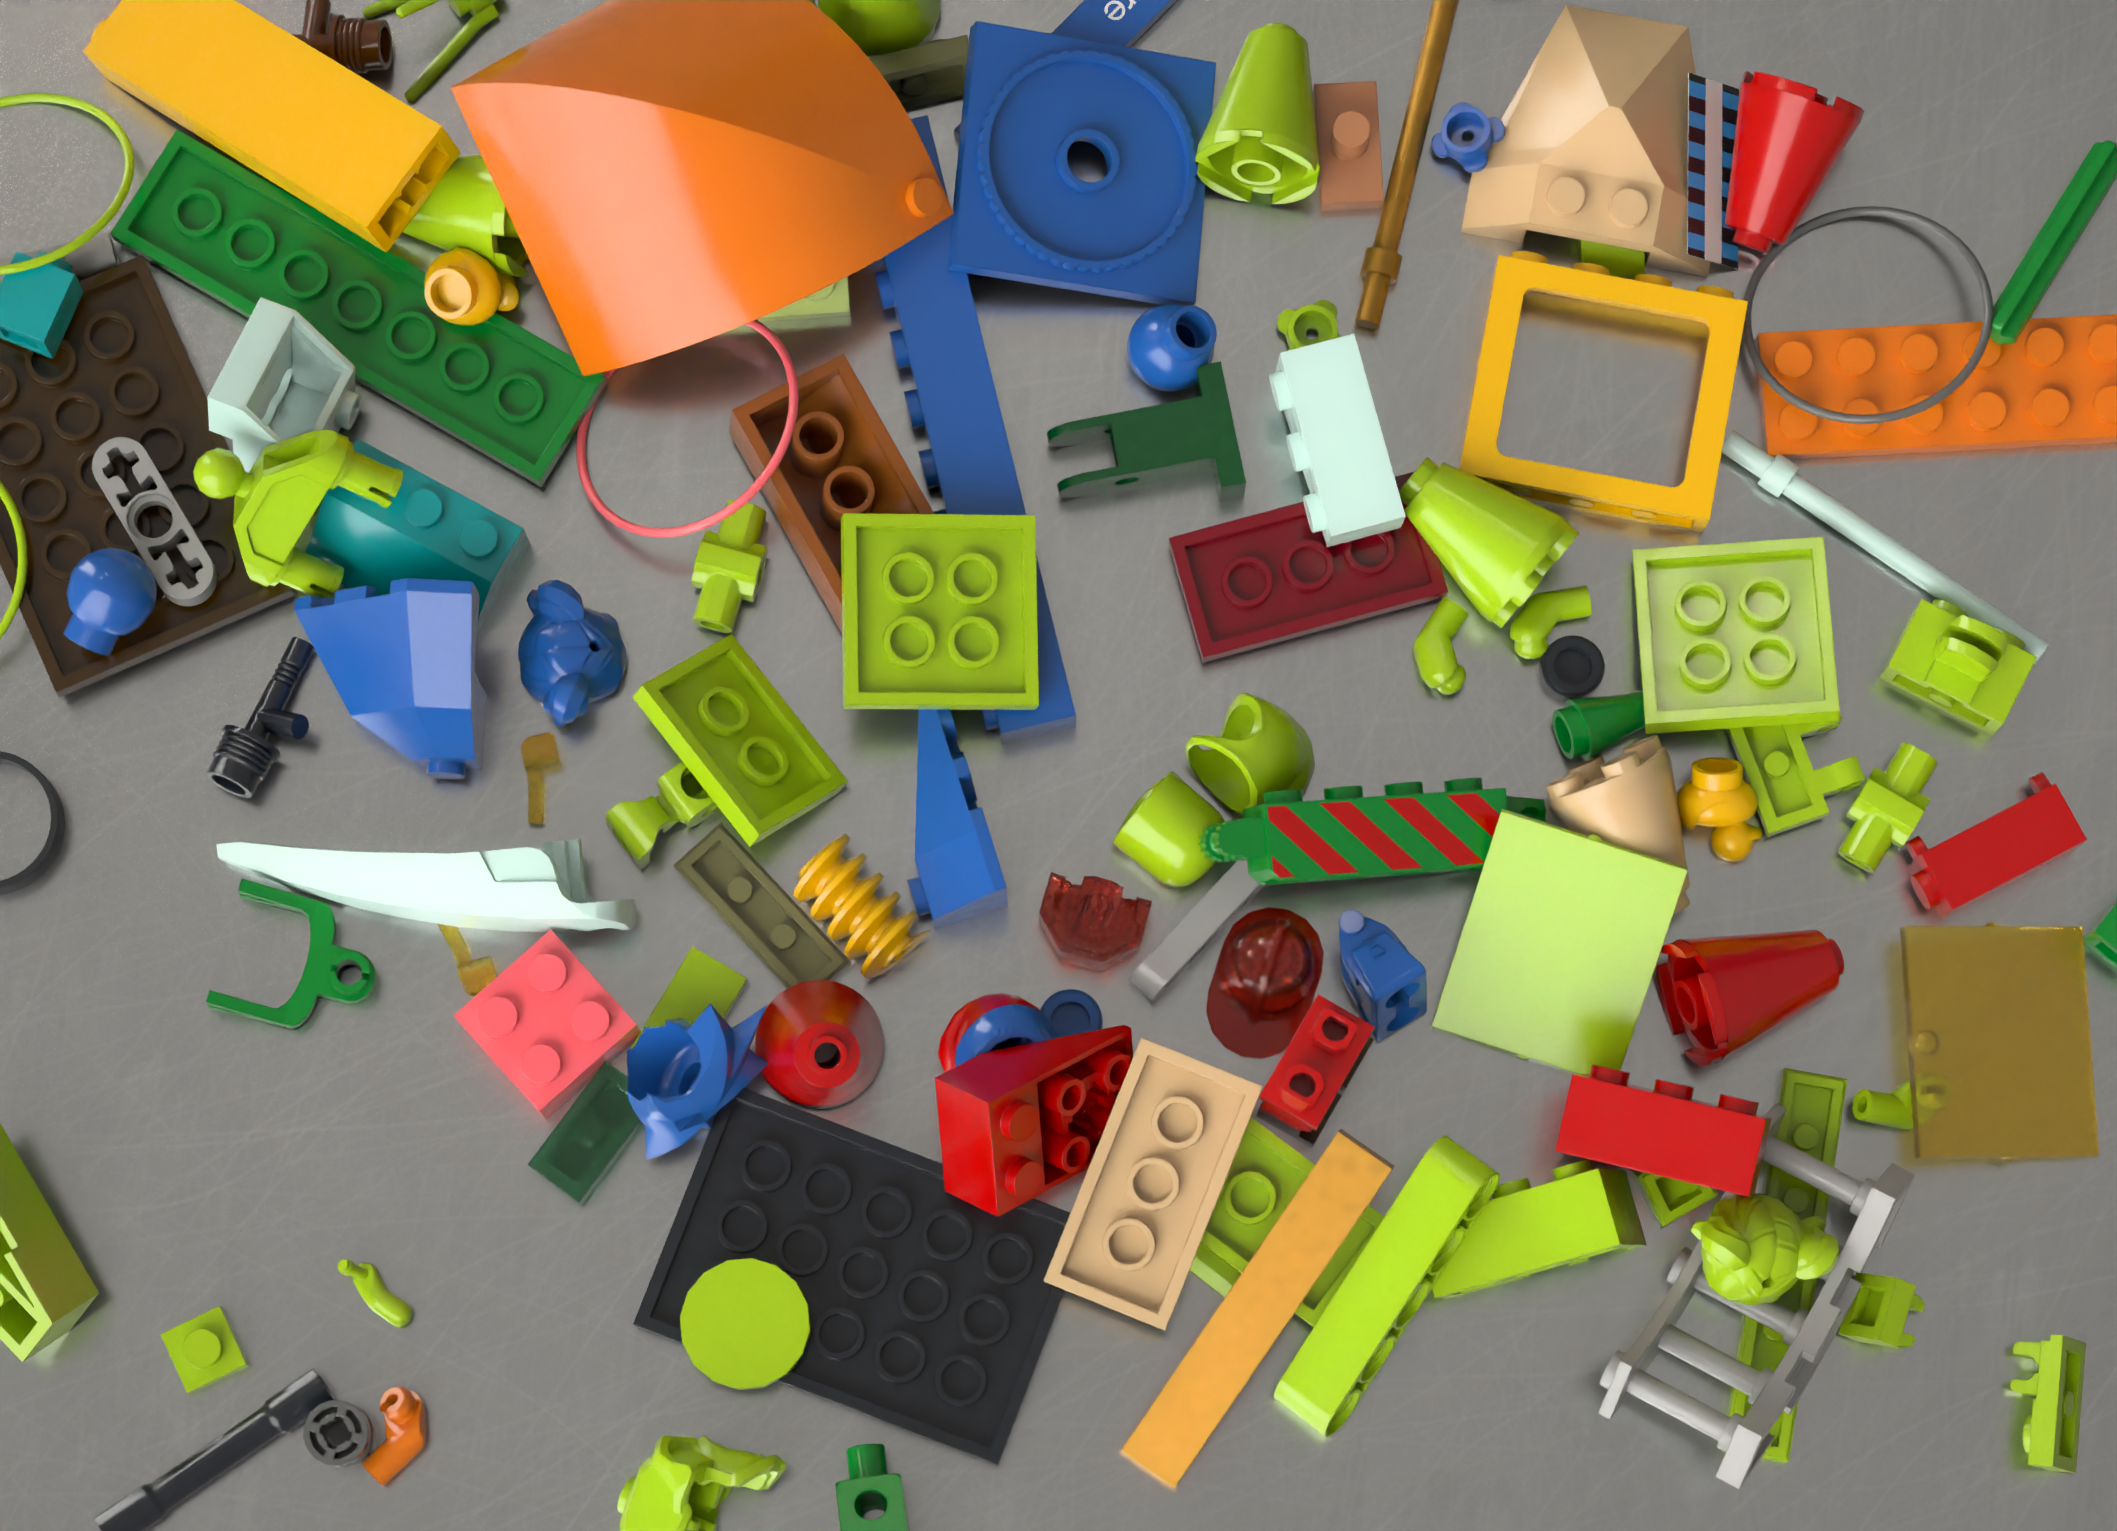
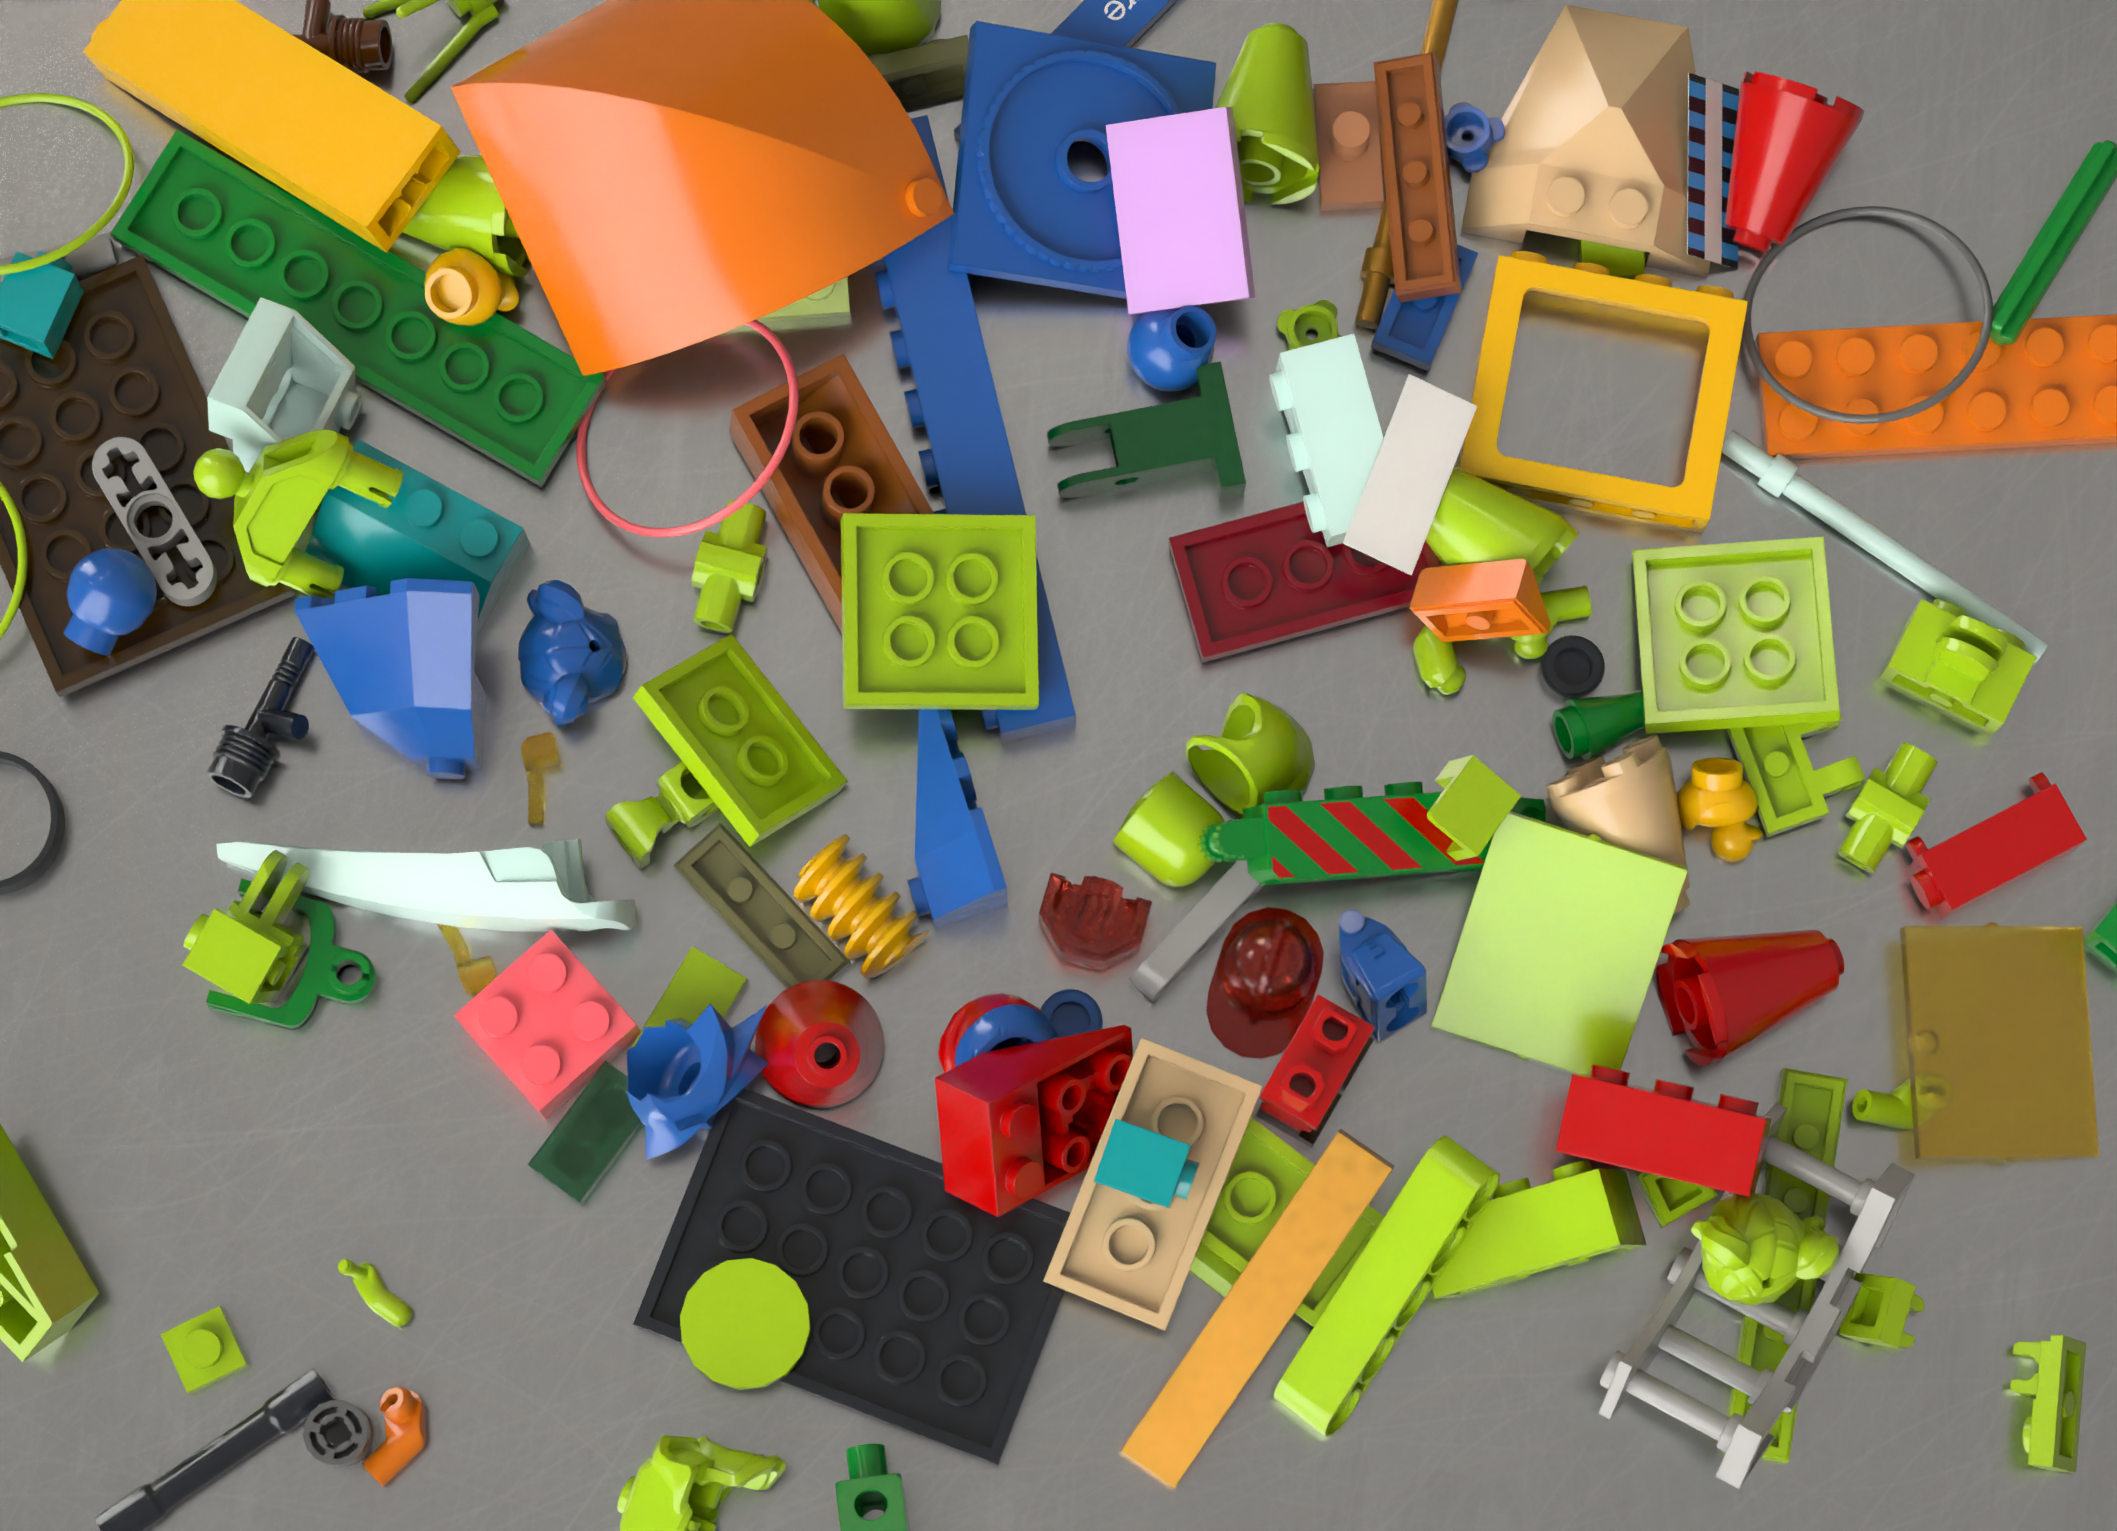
none -> lime brick [182,850,310,1004]
none -> teal brick [1094,1119,1199,1209]
none -> lavender tile [1106,107,1256,315]
none -> white sticker [1343,374,1477,576]
none -> blue plate [1371,244,1478,371]
none -> dark orange tile [1373,52,1462,303]
none -> orange slope [1409,559,1551,642]
none -> lime panel [1427,755,1522,861]

